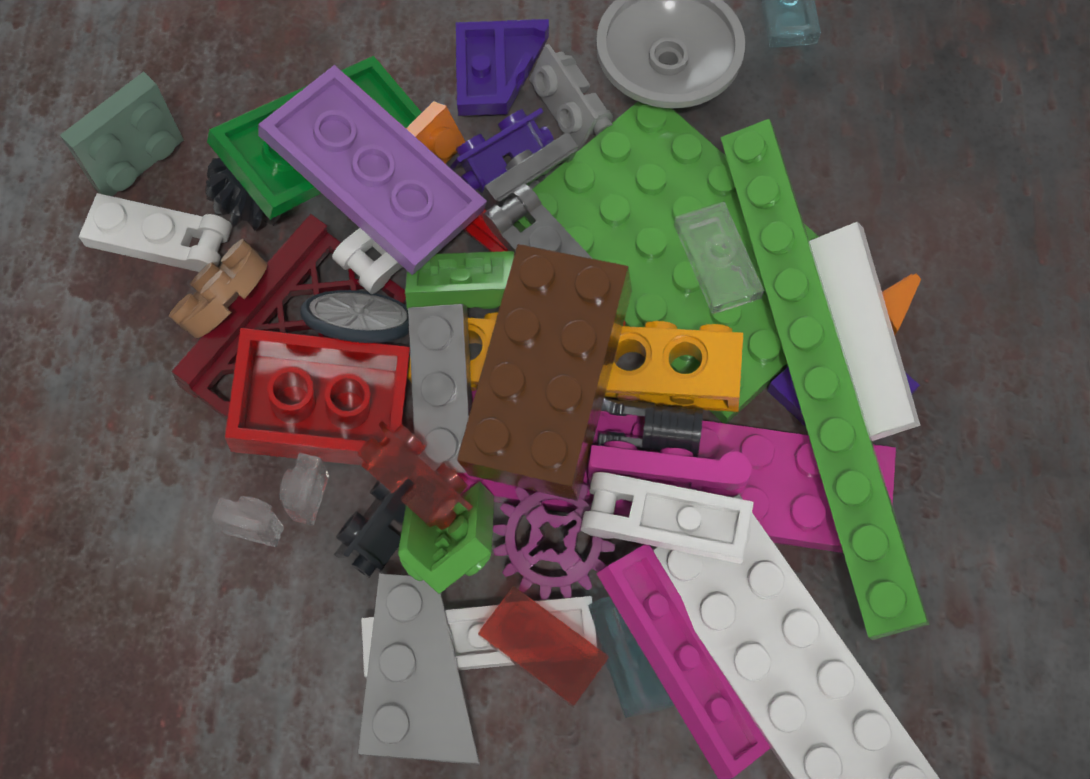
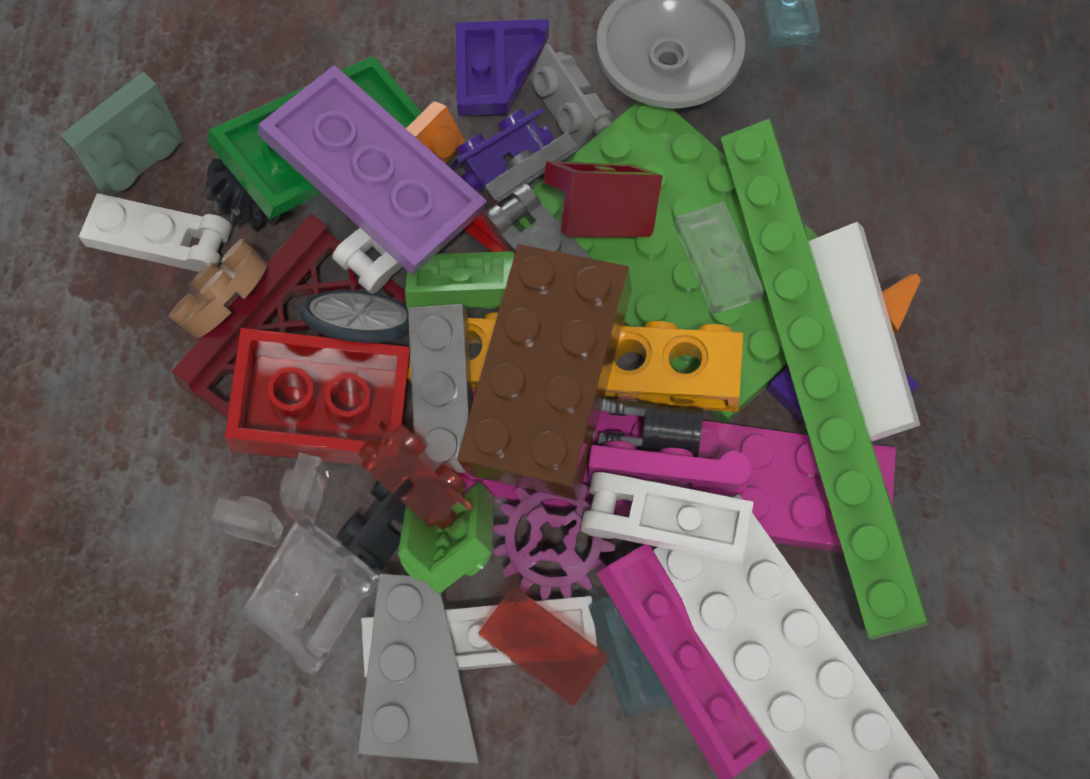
none -> clear plate [241,518,380,675]
none -> dark red panel [543,161,663,237]

